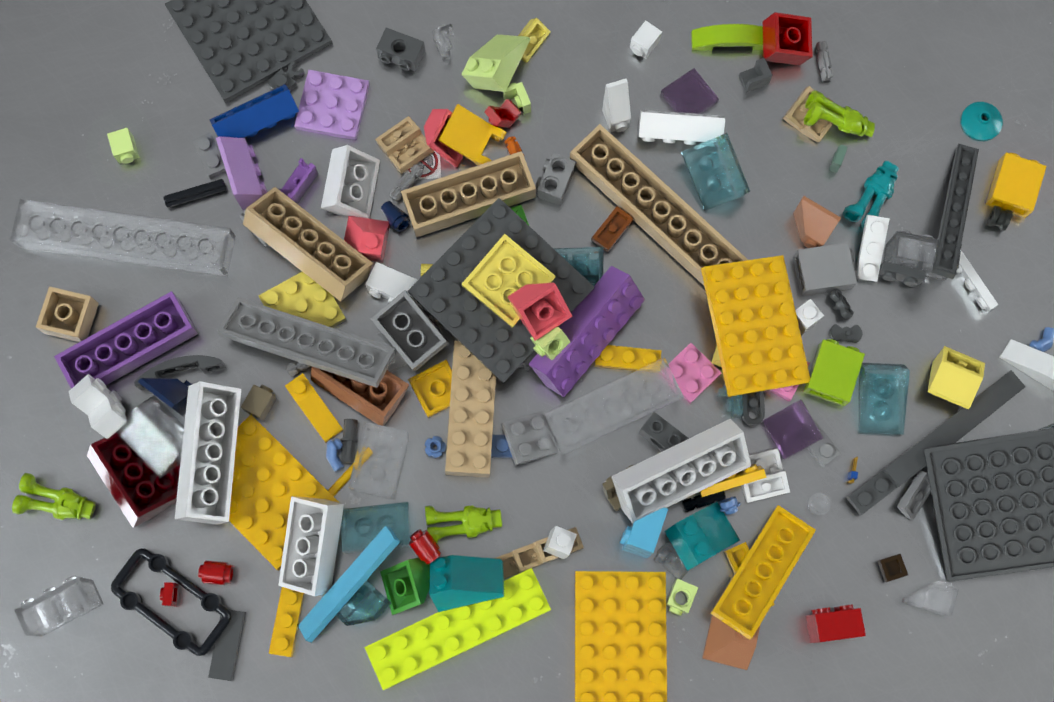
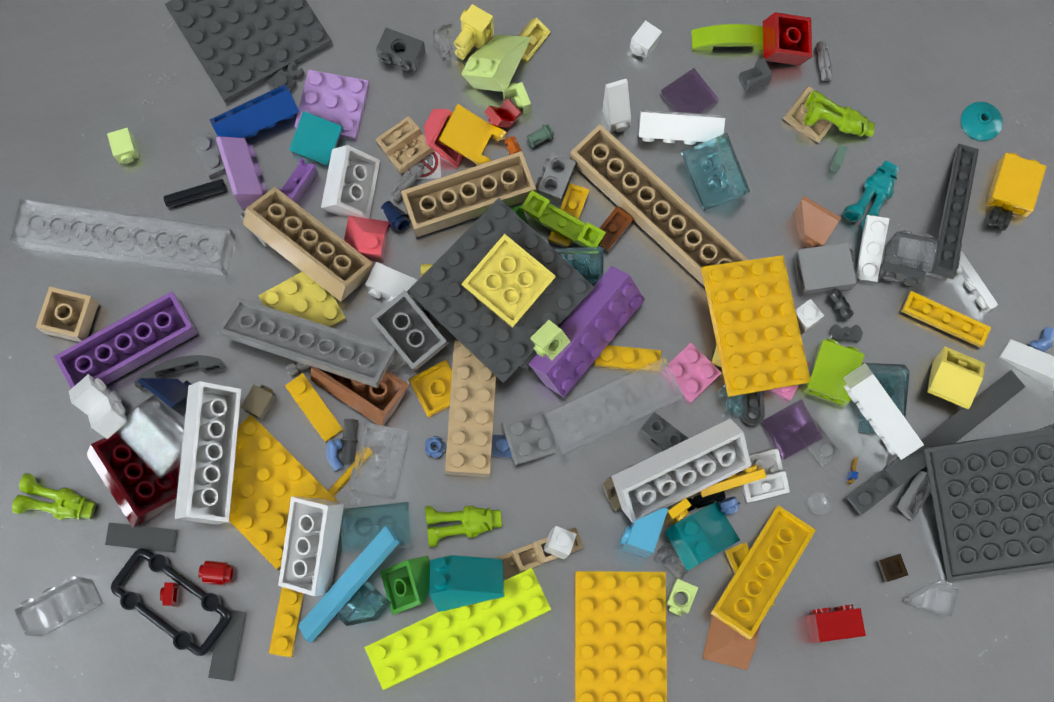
red brick [409,529,441,564] -> none
coral slope [507,283,573,341] -> none
none -> dark grey tile [105,523,177,553]
none -> teal tile [289,111,343,166]
none -> light yellow brick [453,4,494,60]
none -> lime slope [521,190,606,251]
none -> sand green pin [526,124,555,148]
none -> yellow plate [548,183,589,249]
none -> yellow plate [664,498,691,526]
none -> white brick [843,363,924,460]
none -> yellow plate [901,291,991,348]

